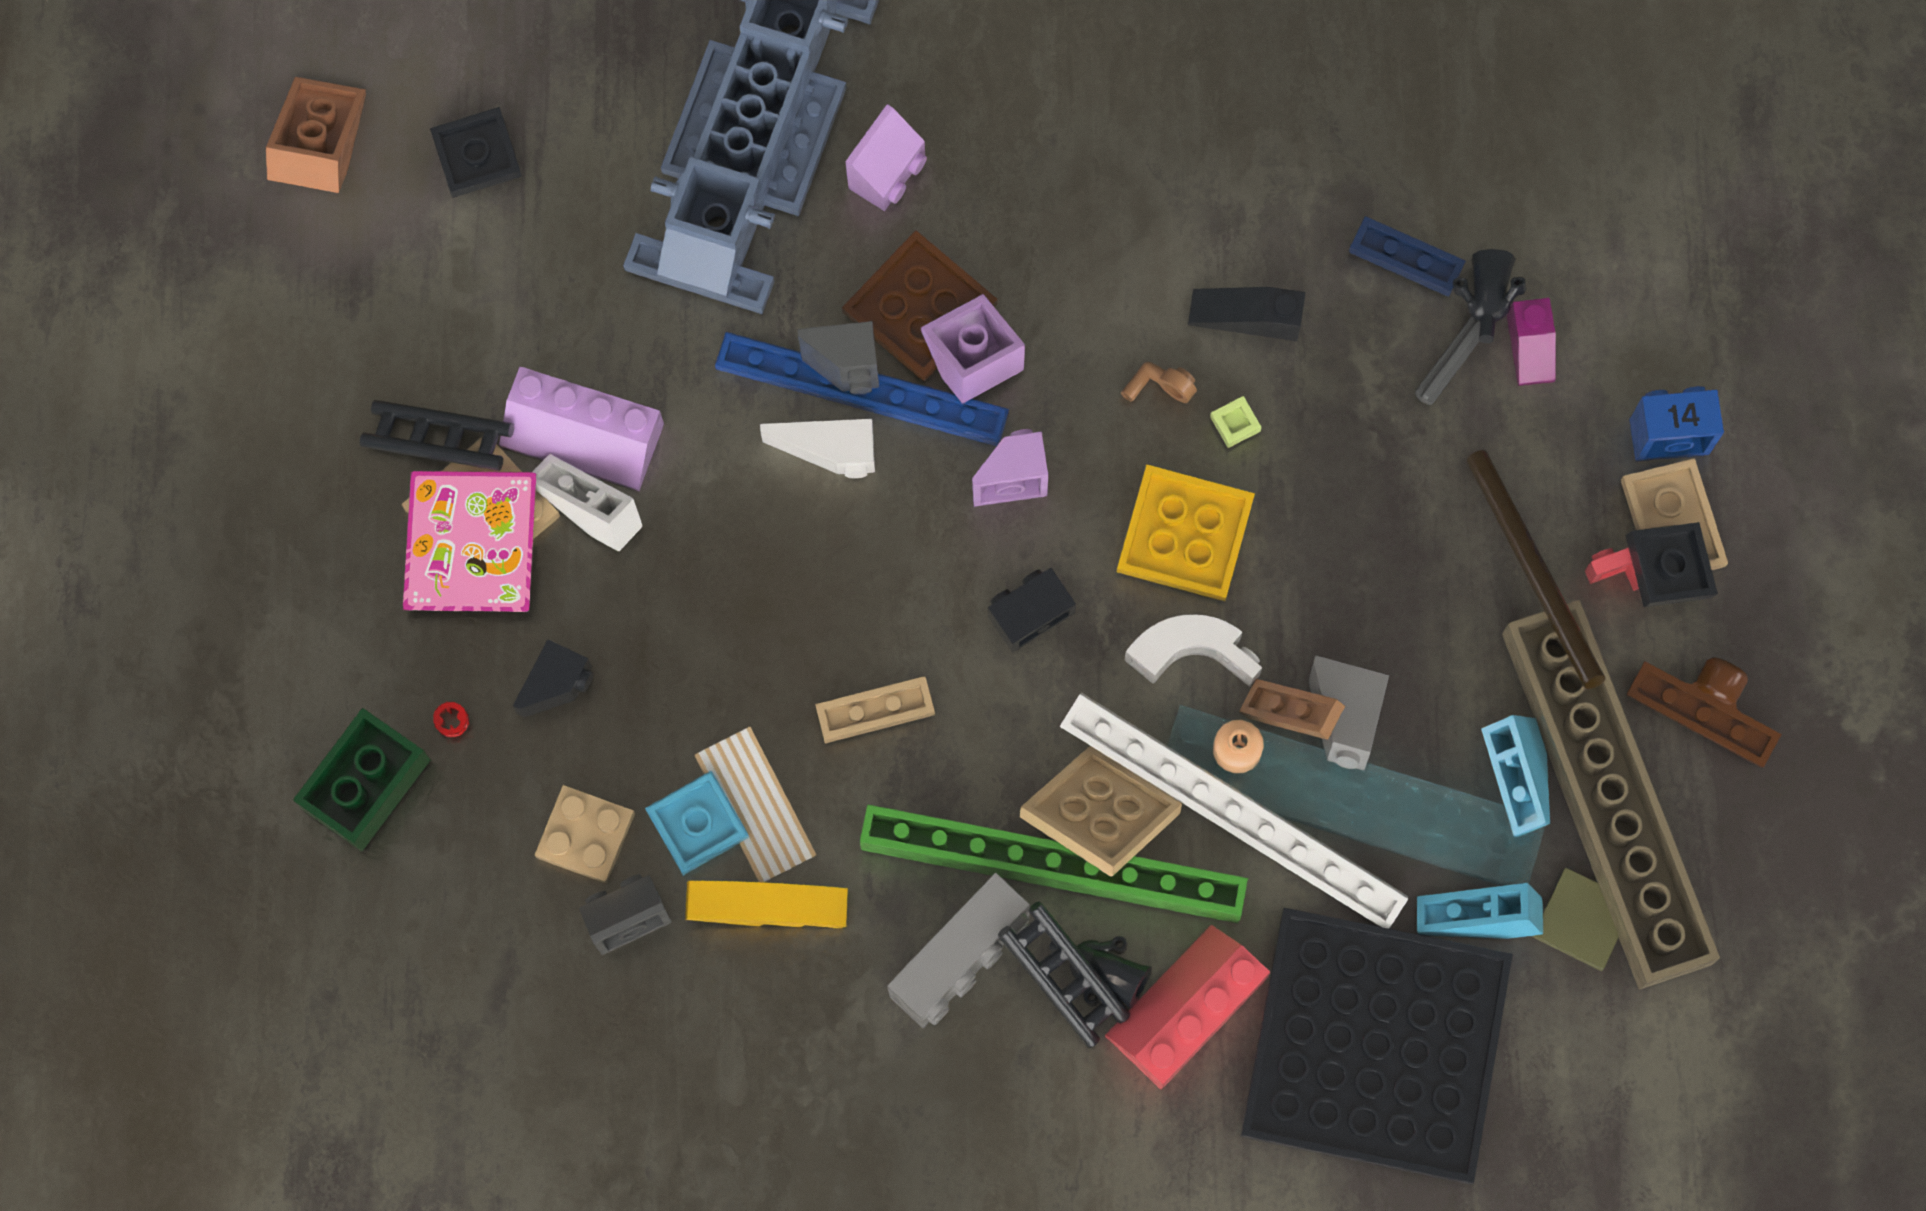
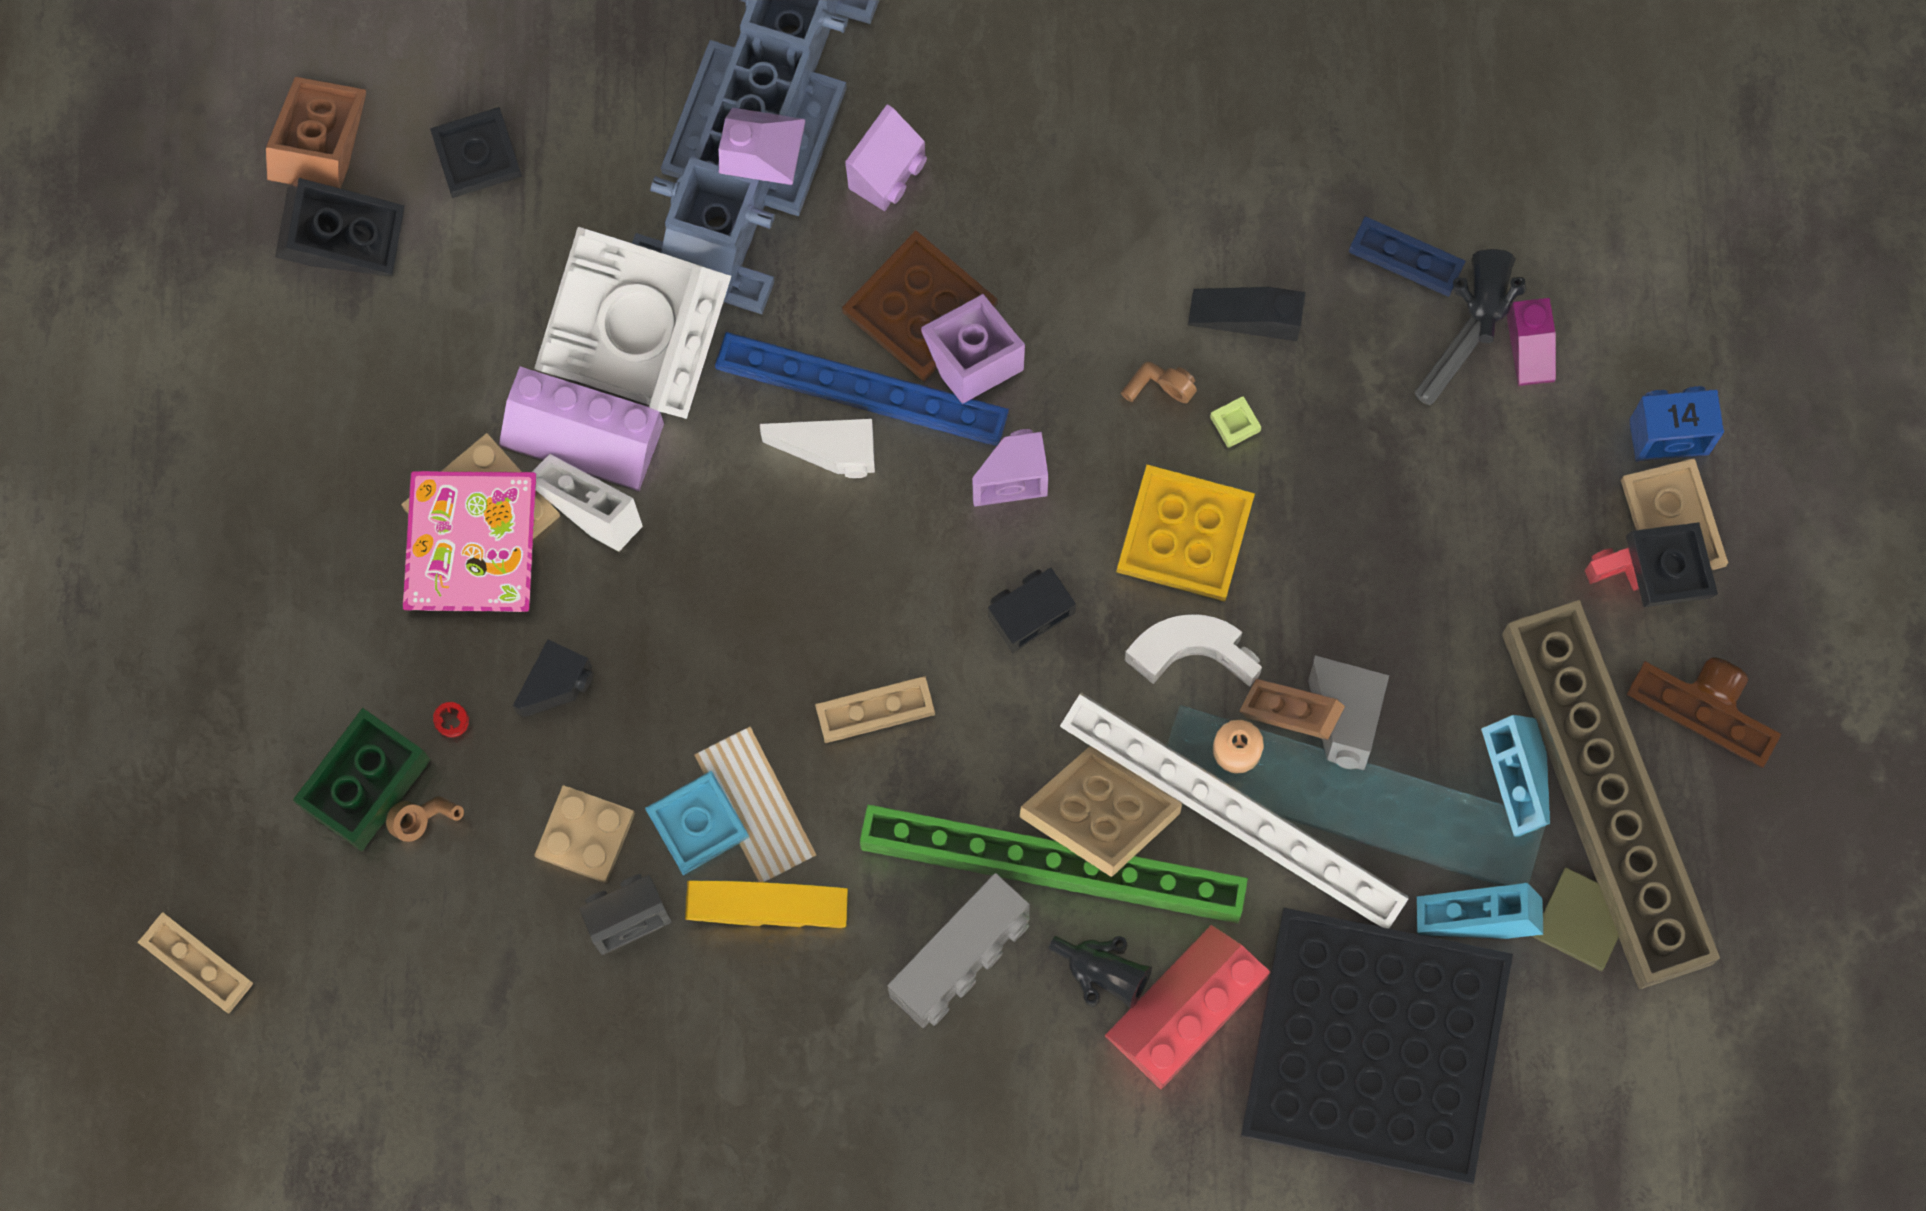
black bar [360,400,514,471] -> none
dark grey slope [797,321,879,394] -> none
black bar [998,901,1130,1047] -> none
dark brown piece [1467,450,1605,689] -> none
none -> tan plate [138,912,254,1014]
none -> black slope [275,178,405,276]
none -> medium nougat plate [386,796,464,842]
none -> white panel [534,227,731,419]
none -> lavender slope [719,108,805,185]

